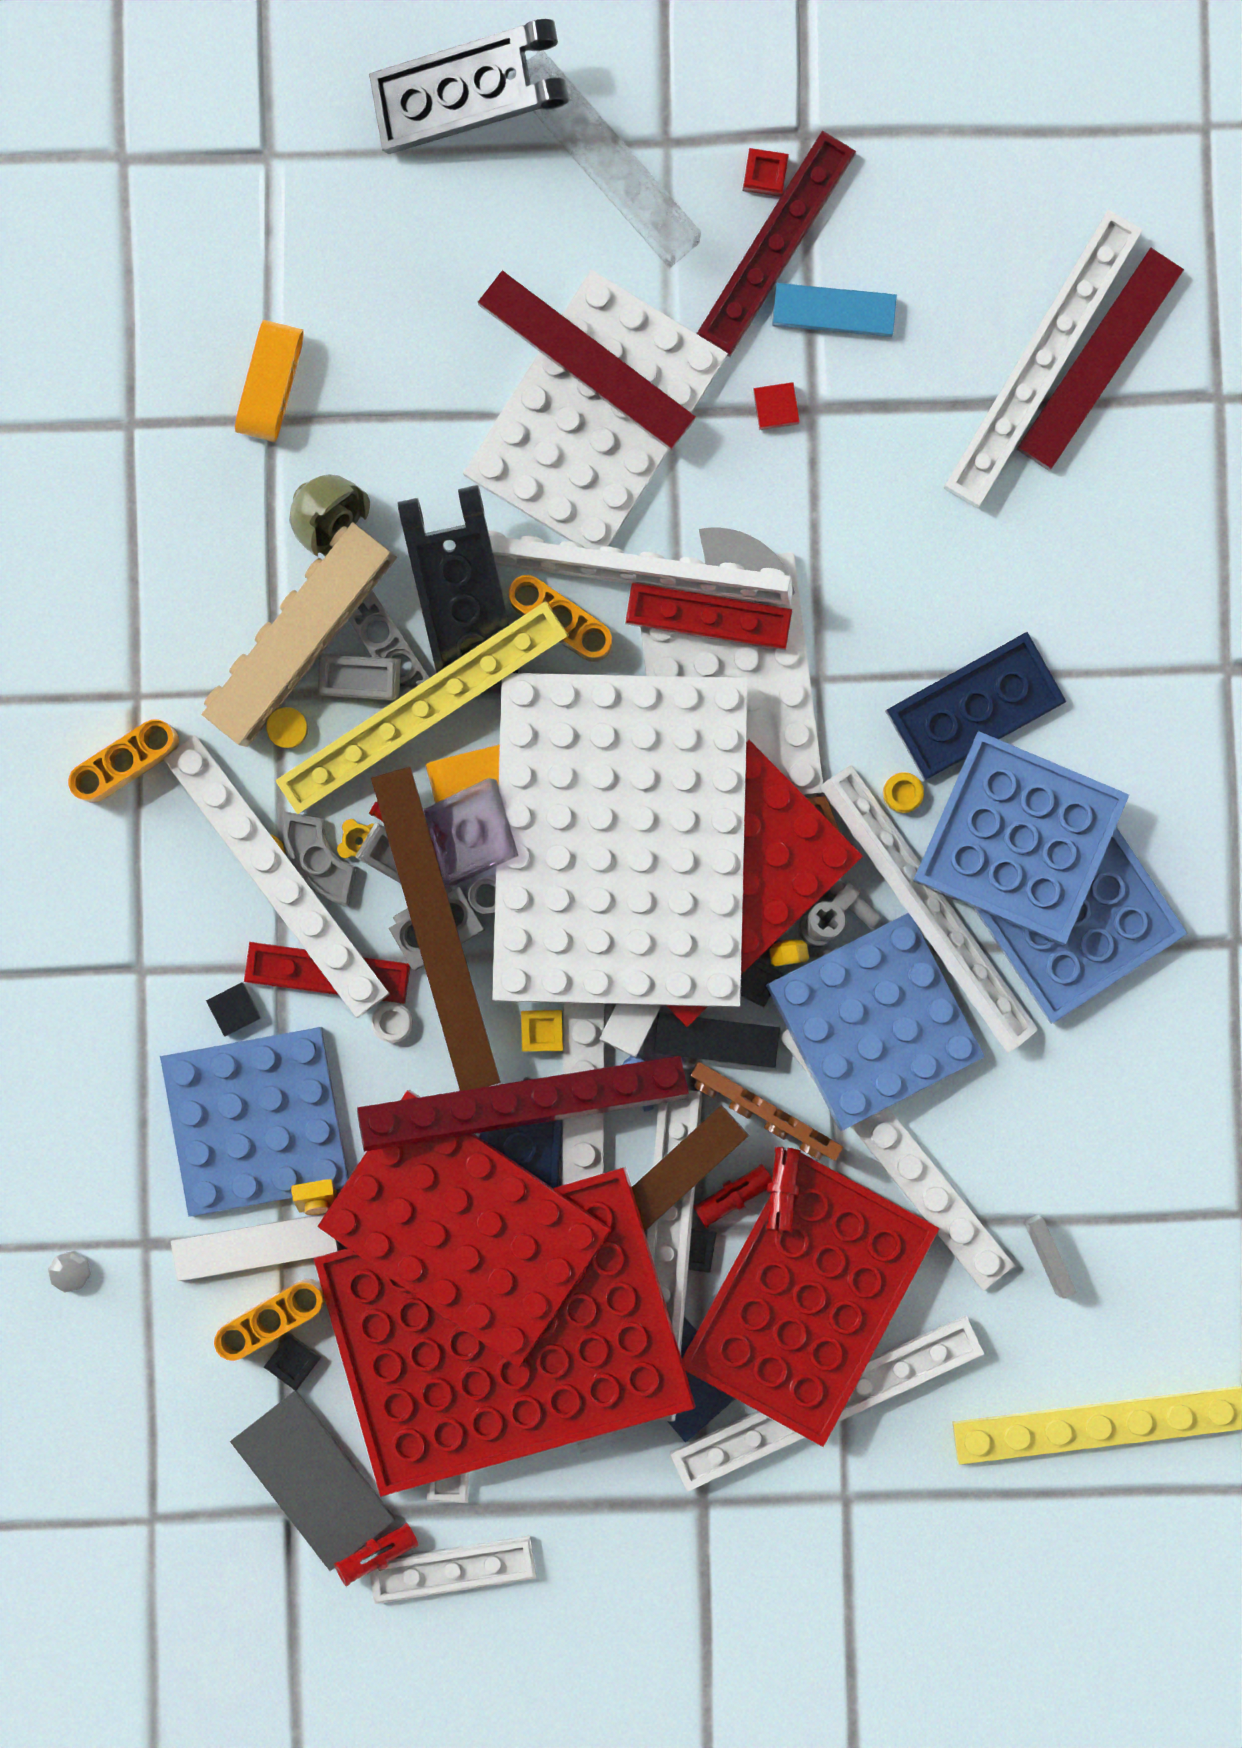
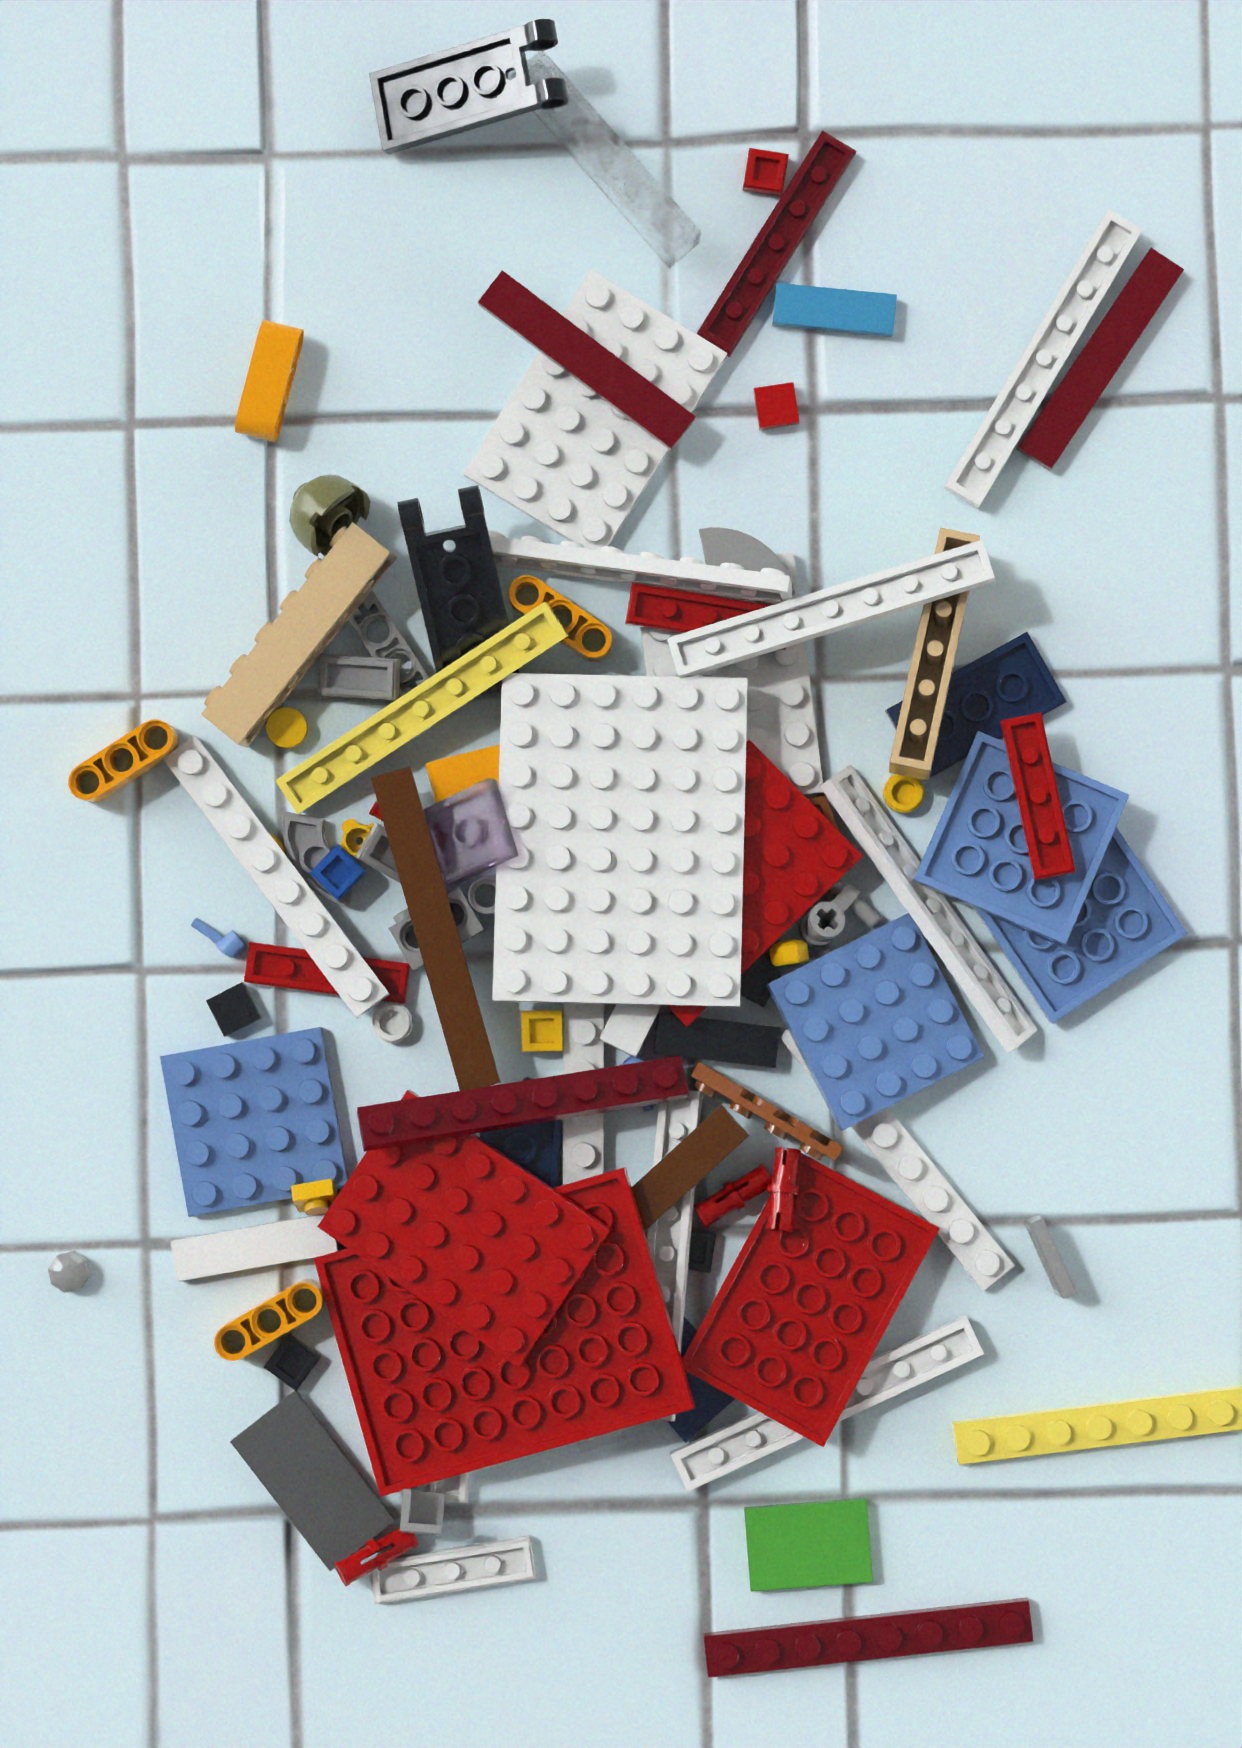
none -> medium blue hand [191,918,247,958]
none -> blue tile [309,844,368,901]
none -> light grey panel [400,1489,445,1536]
none -> white plate [667,540,995,678]
none -> dark red plate [703,1597,1034,1678]
none -> bright green tile [744,1498,873,1592]
none -> tan brick [889,528,980,781]
none -> red tile [1000,712,1076,881]

